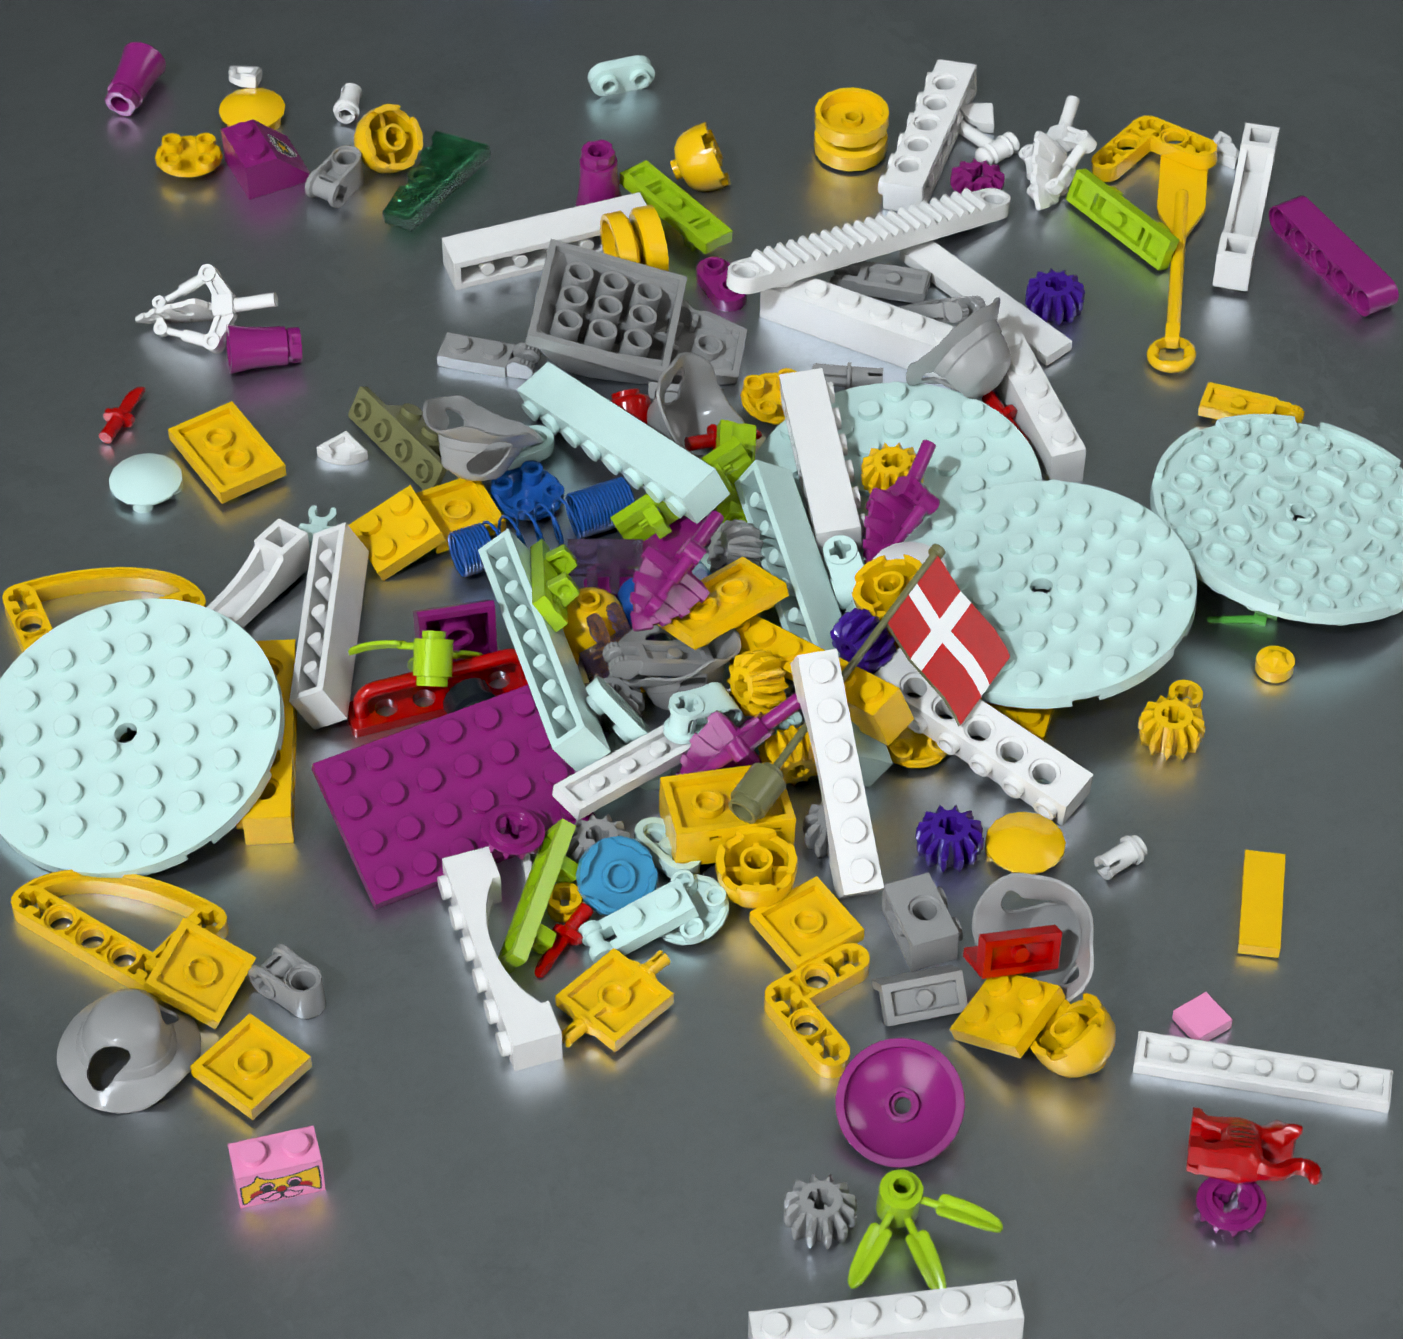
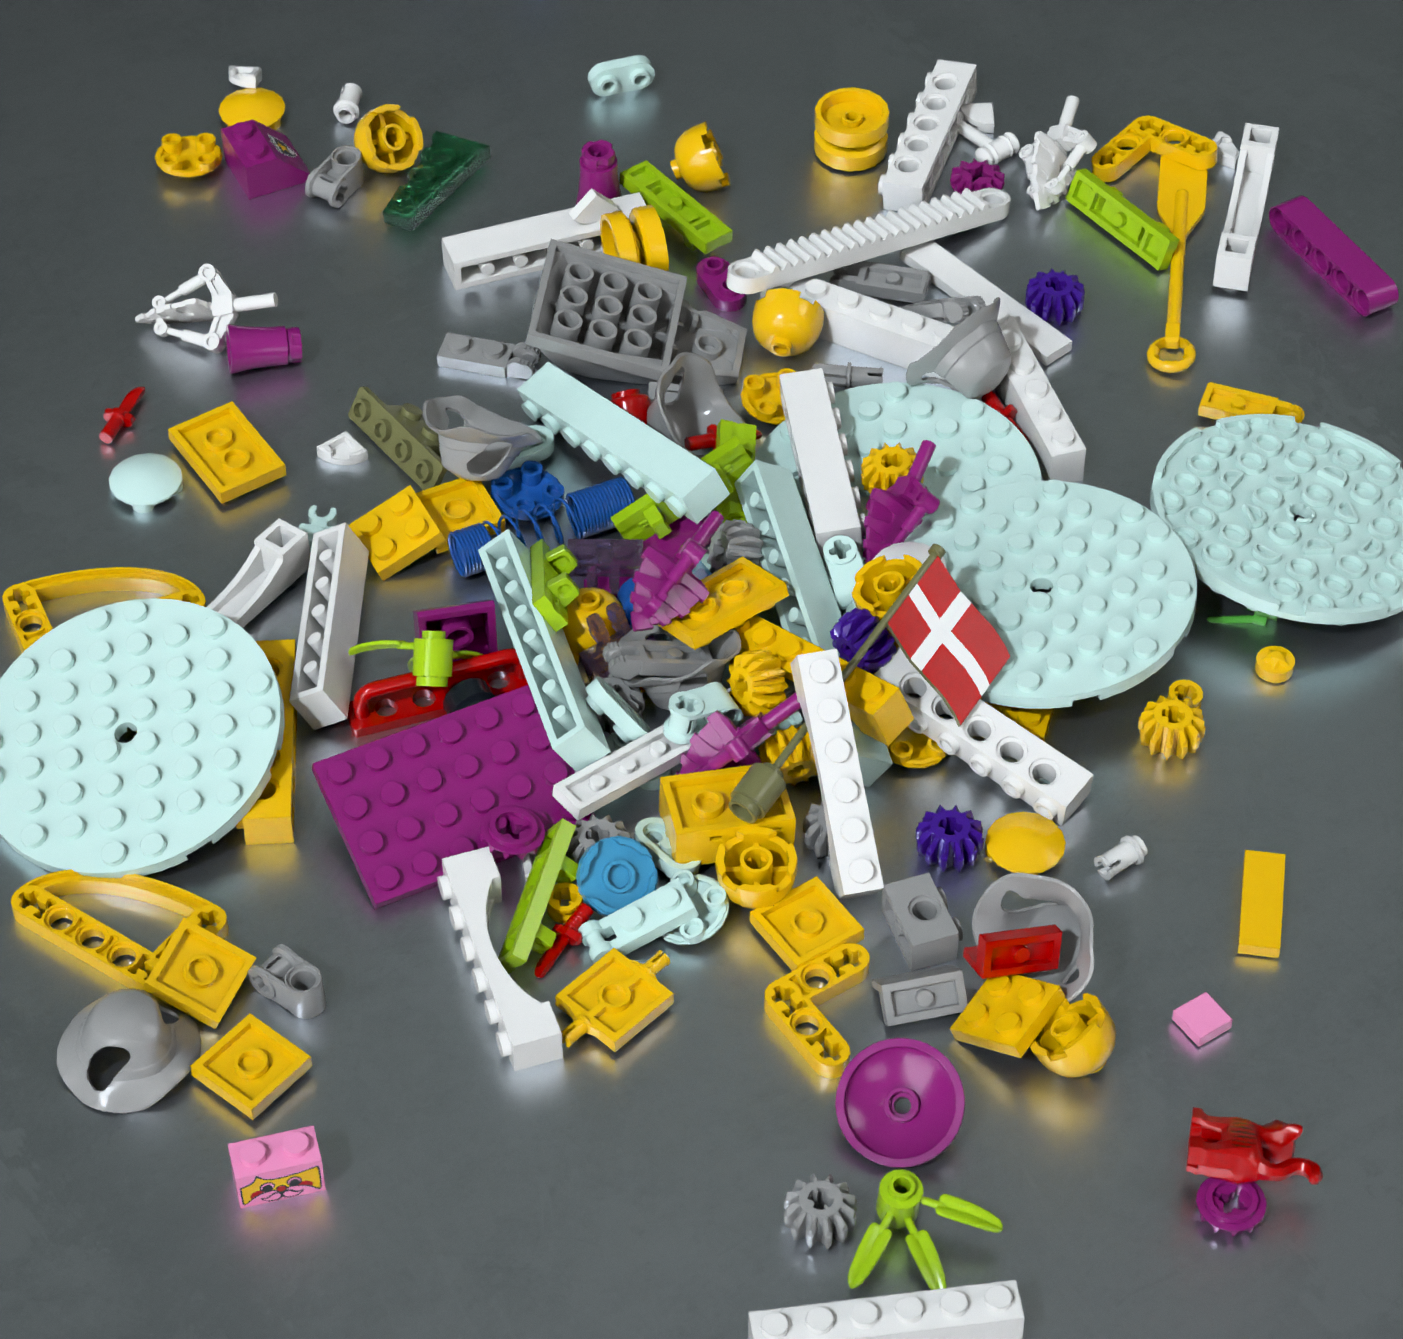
magenta plant [105,42,166,116] -> none
white tile [1133,1031,1393,1113] -> none
none -> white tile [569,188,618,224]
none -> yellow cylinder [752,288,824,357]

